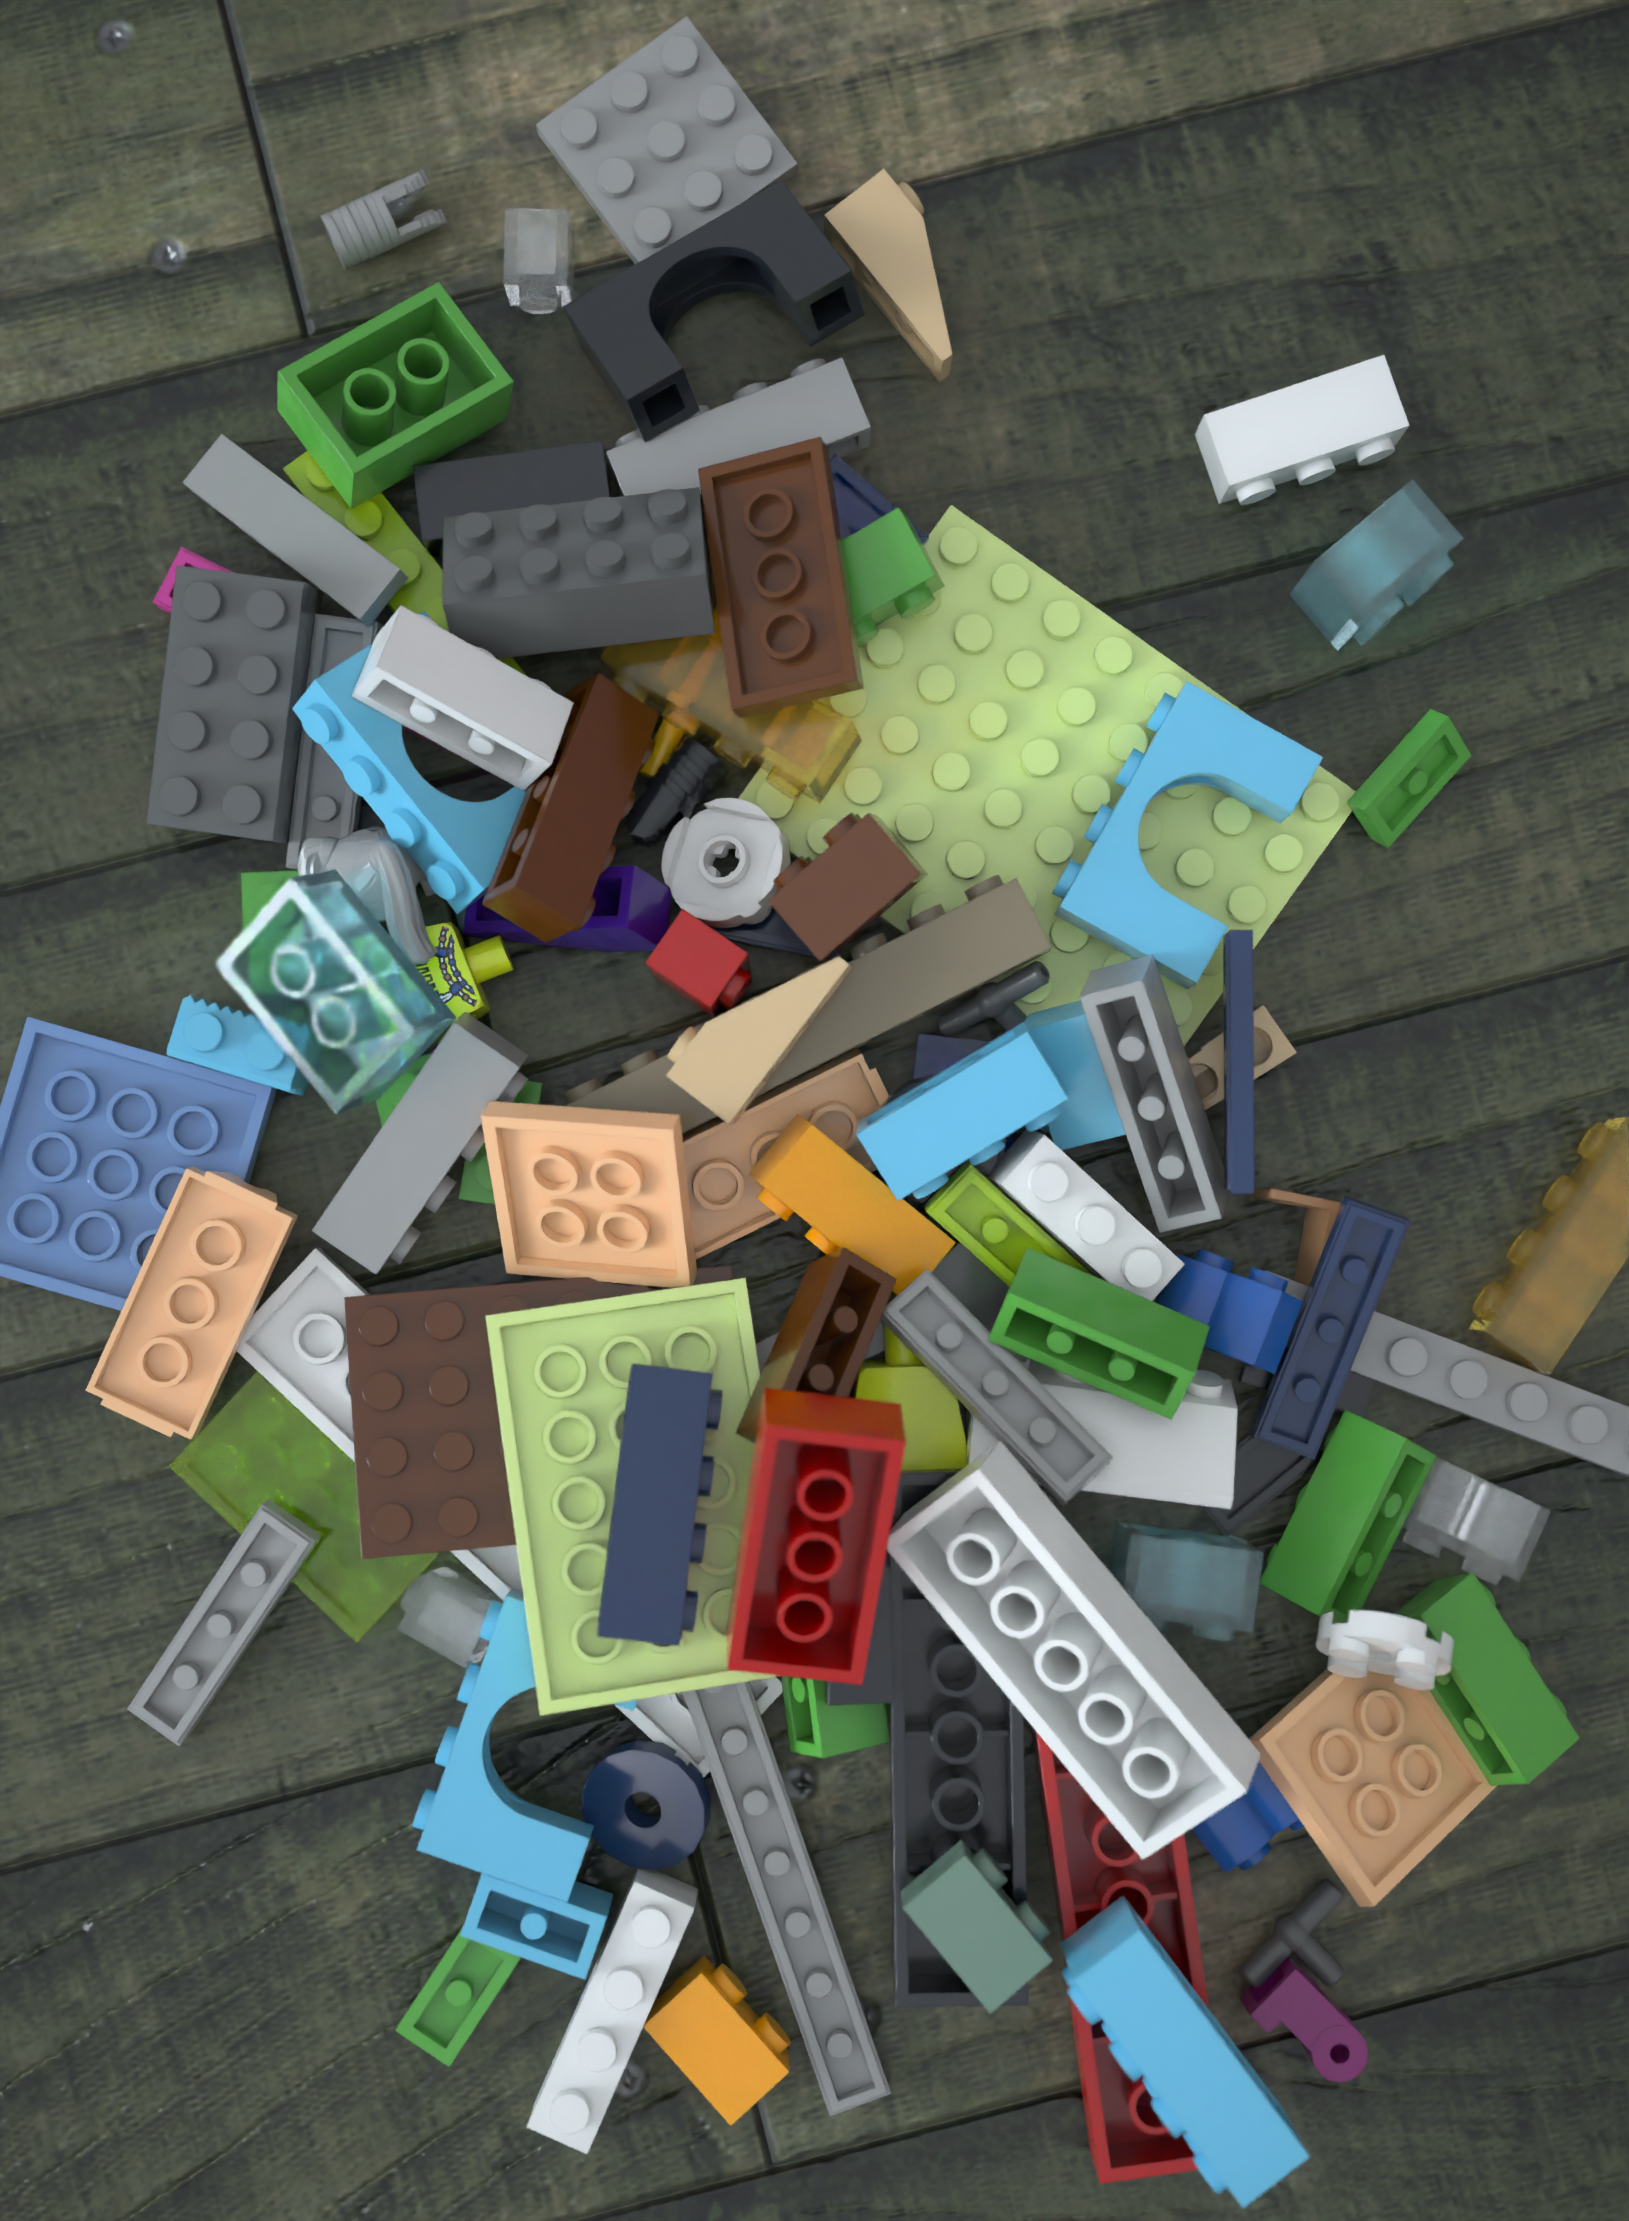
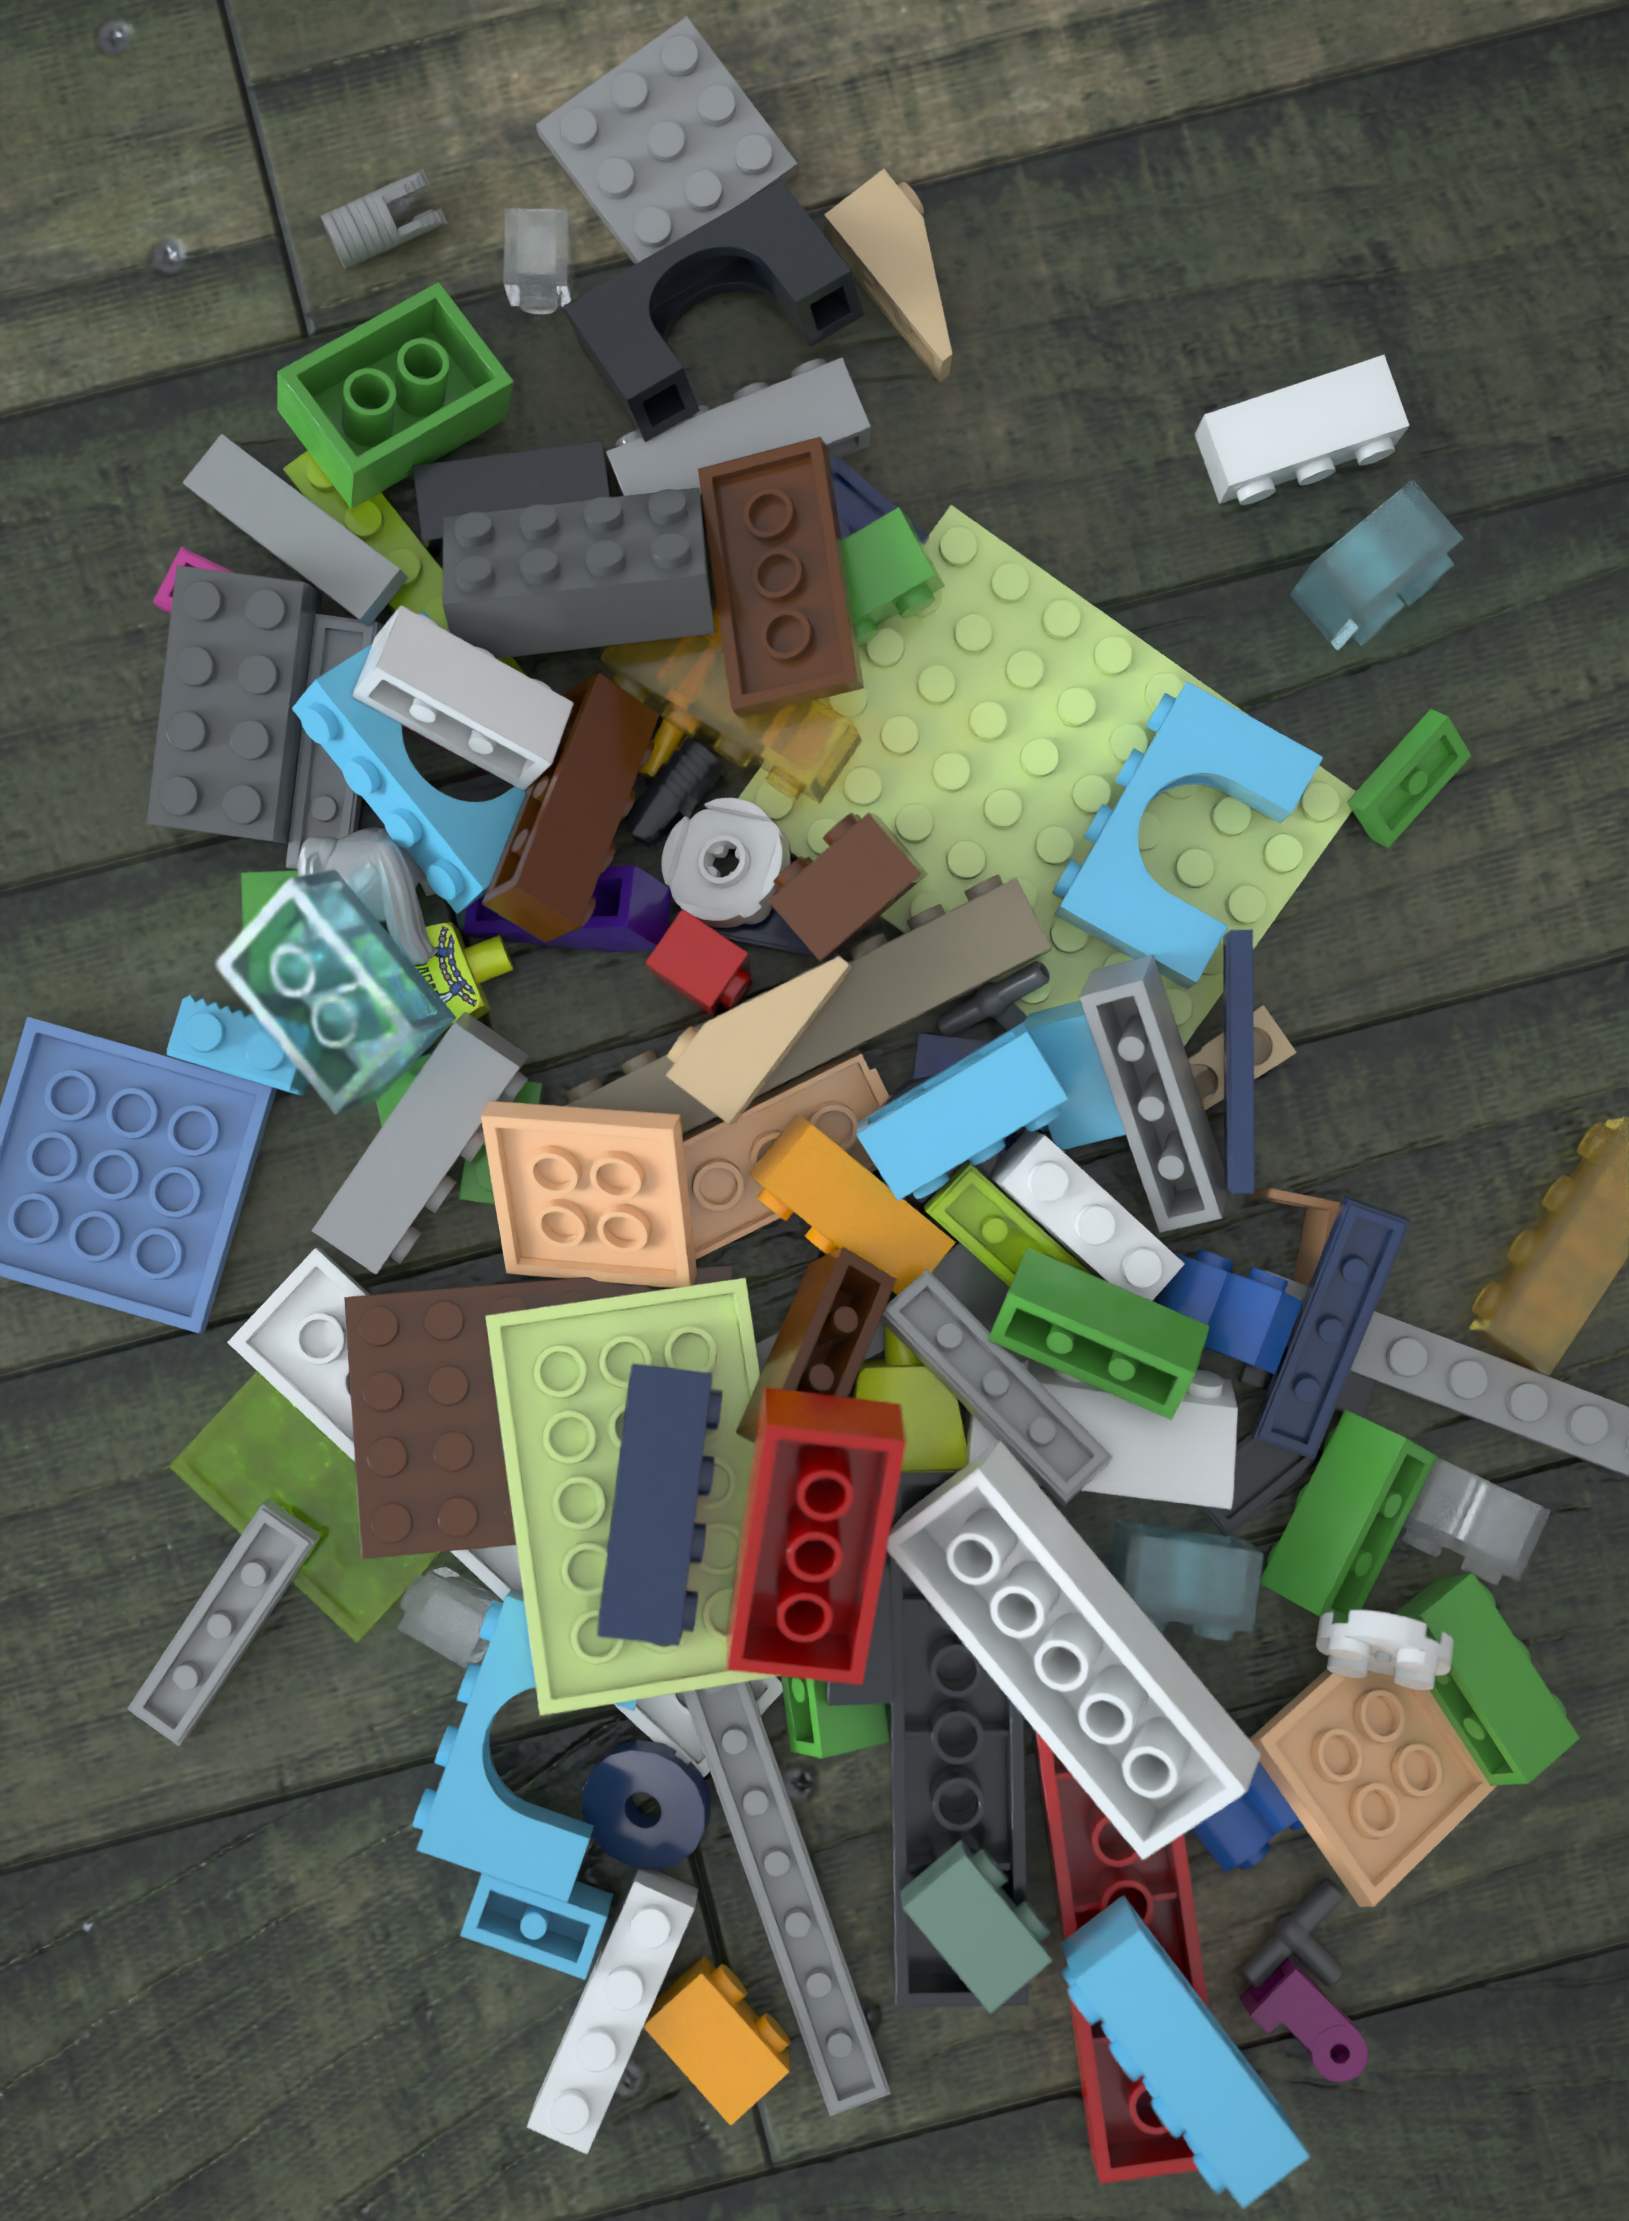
light nougat brick [86,1166,298,1440] -> none
bright green plate [395,1925,521,2067] -> none

